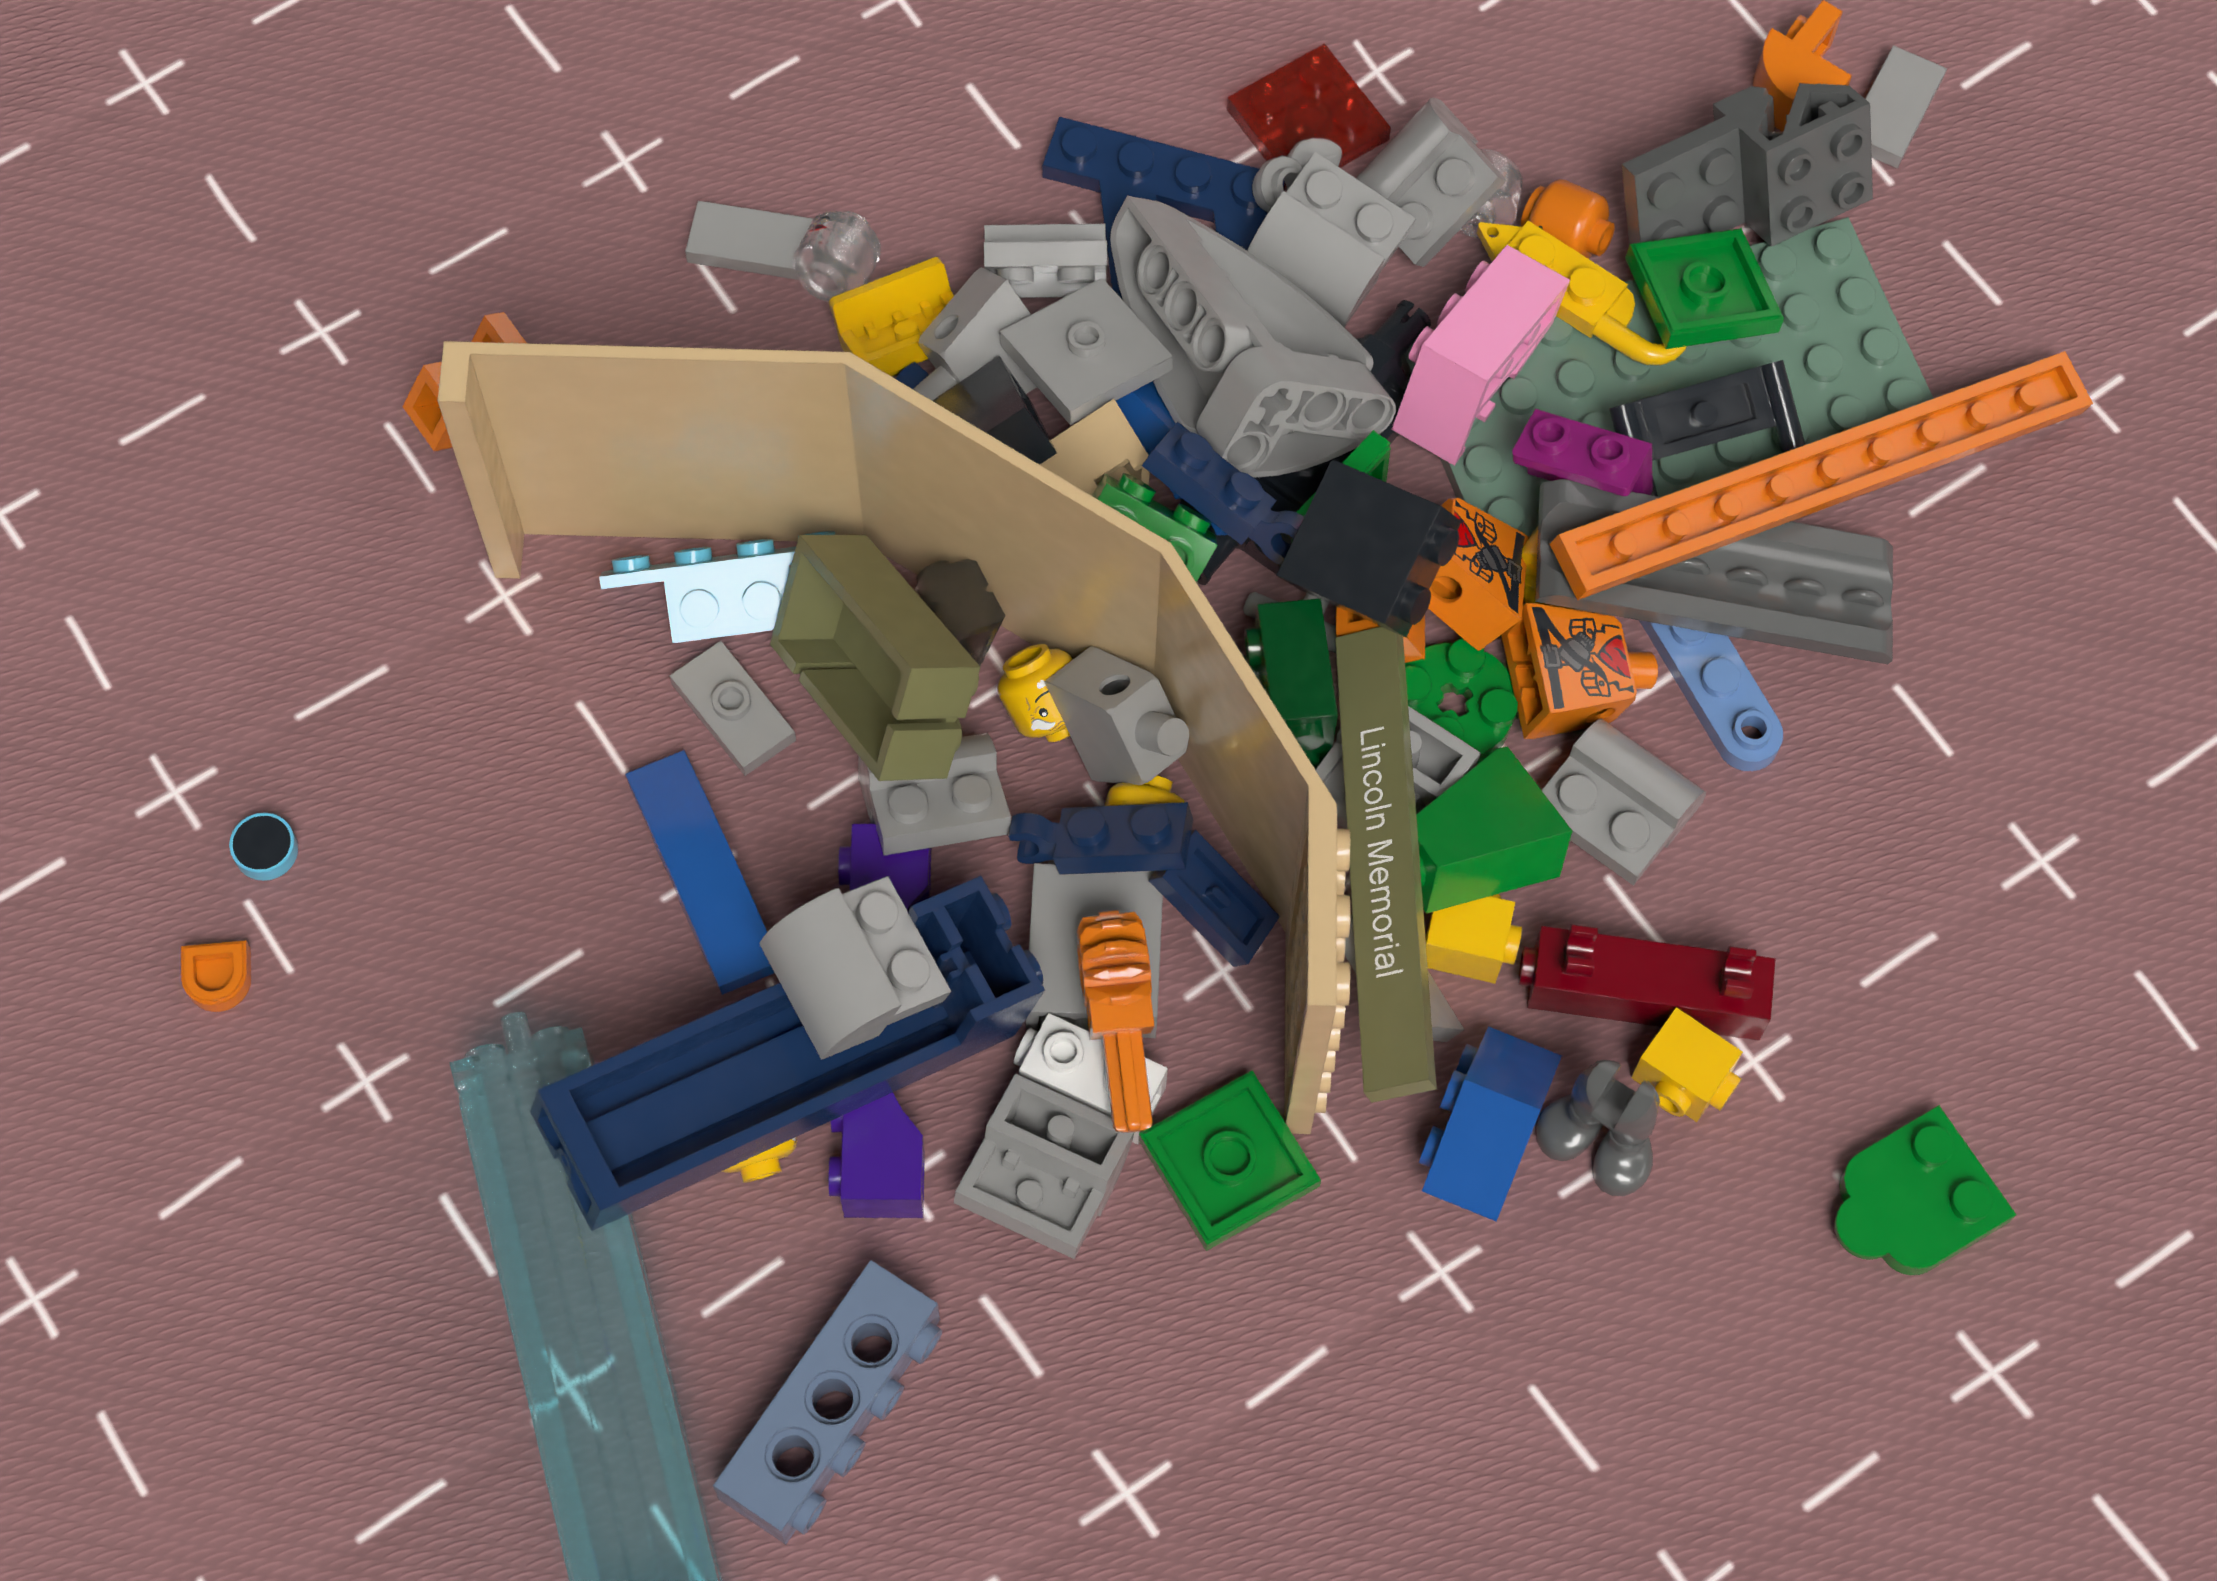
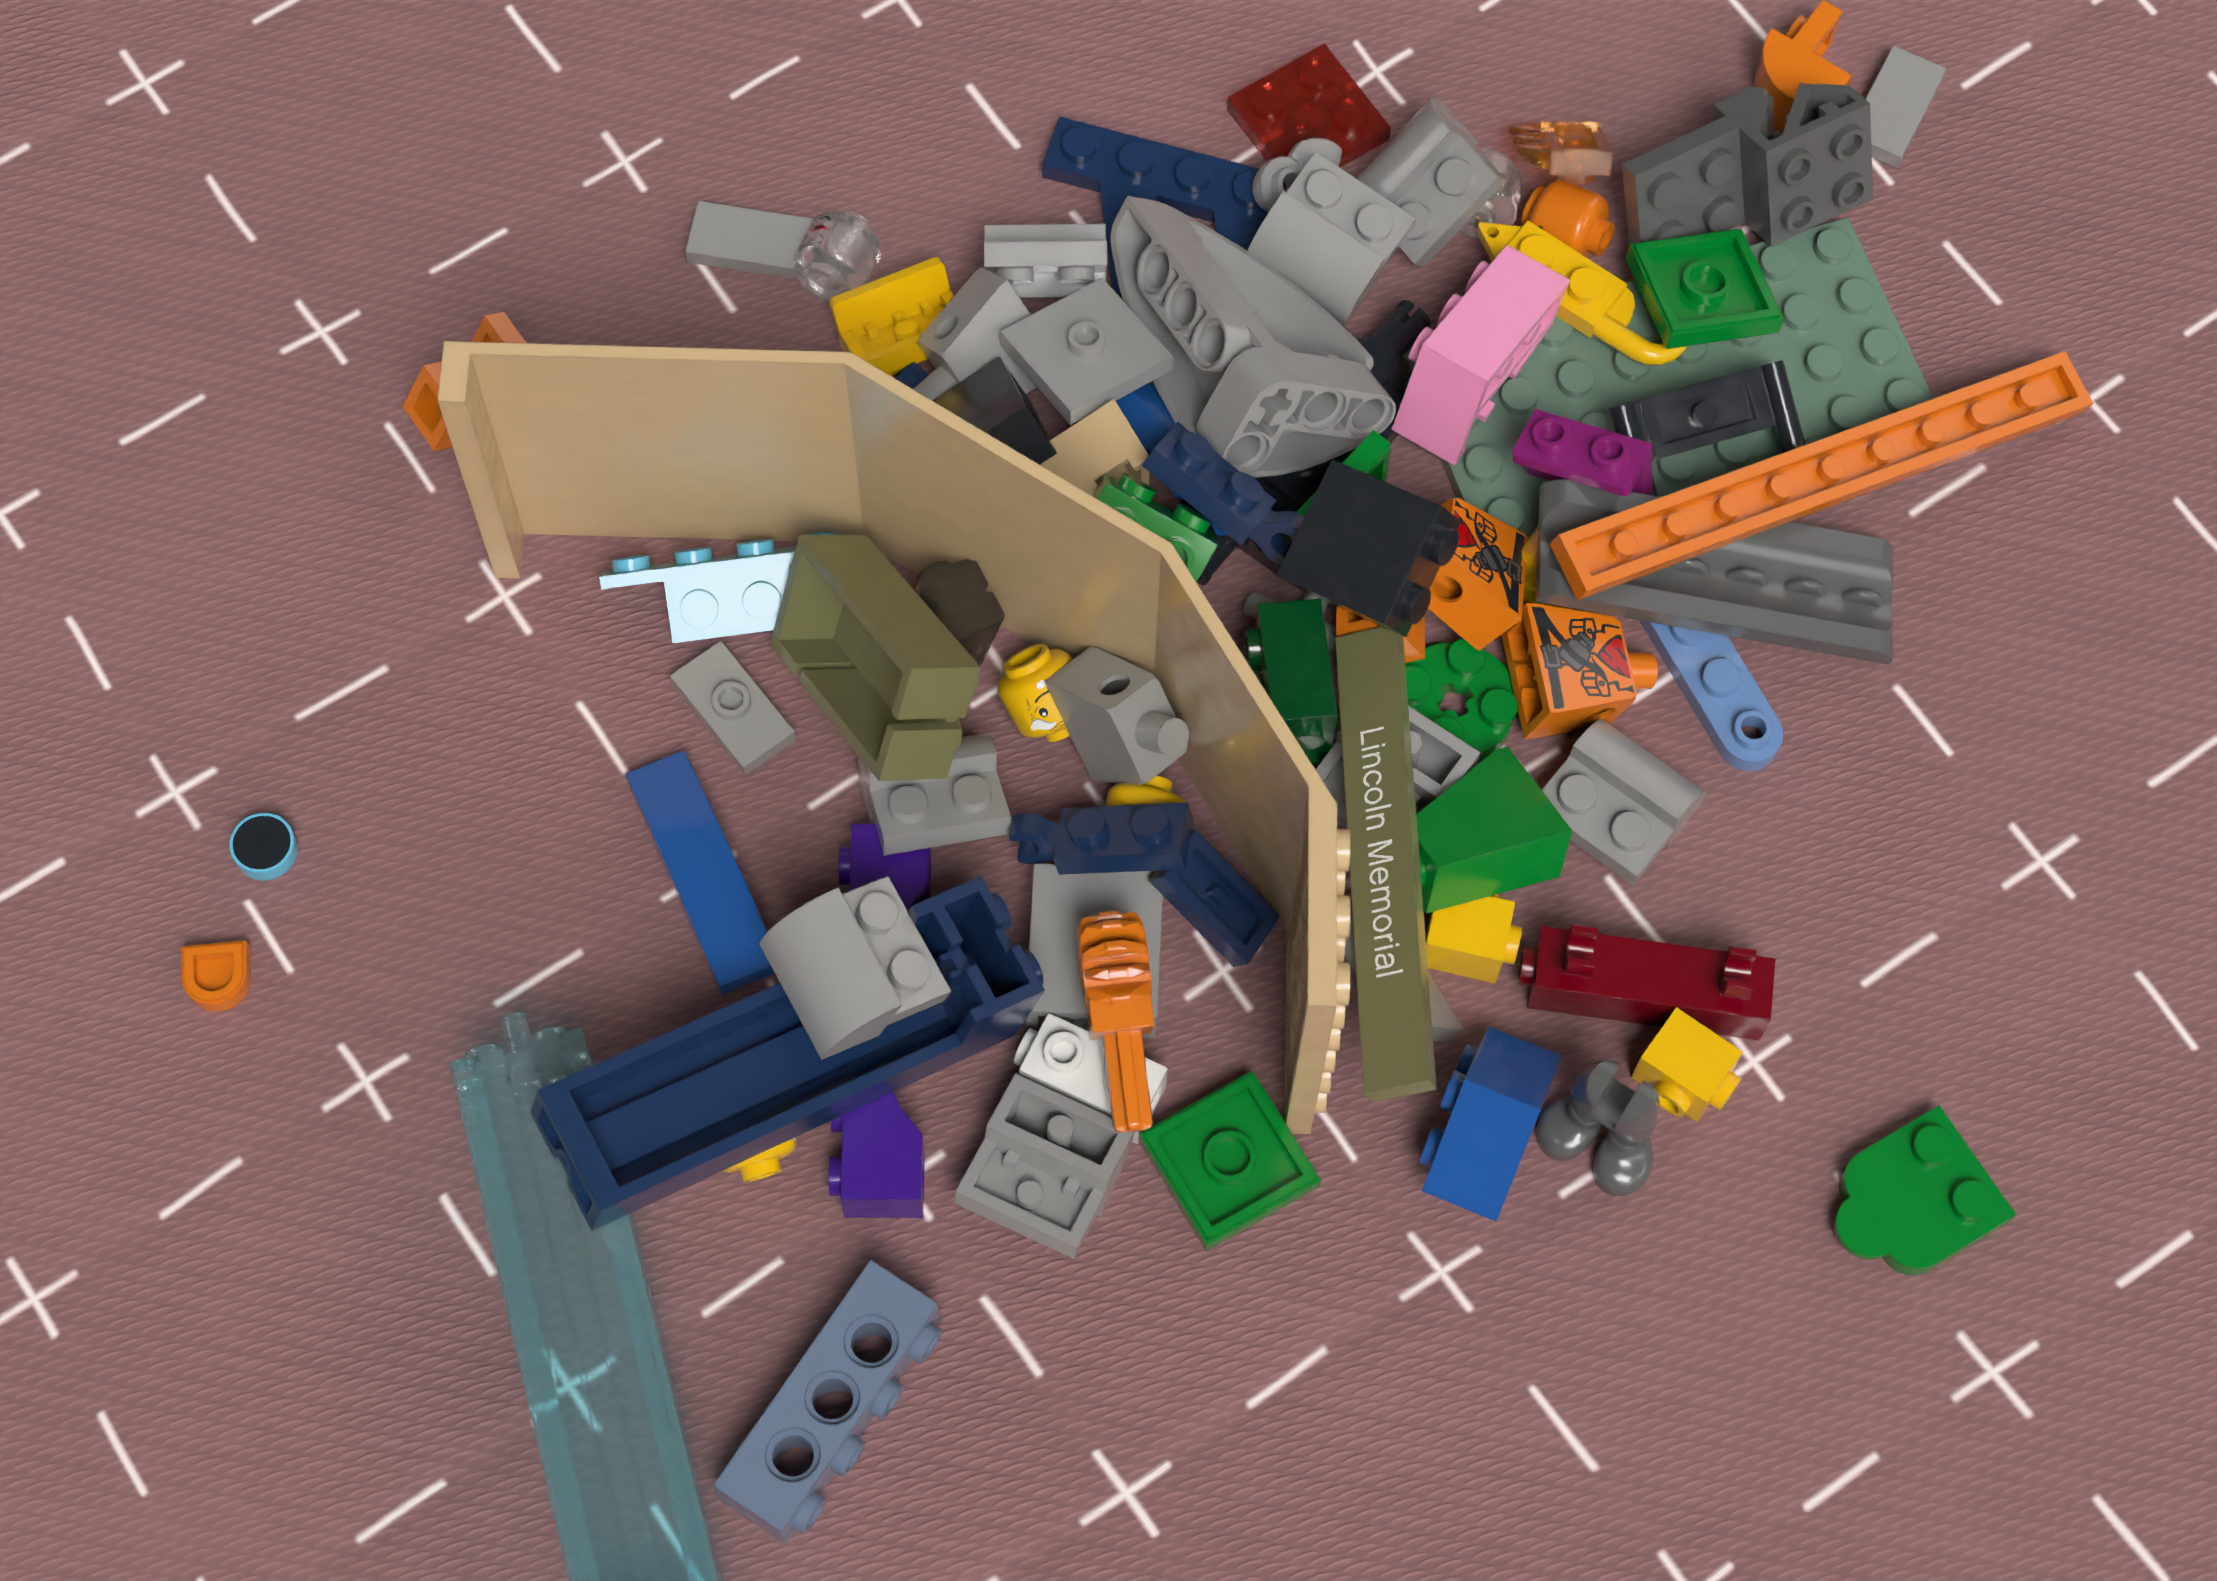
none -> clear orange plate [1509,122,1613,184]

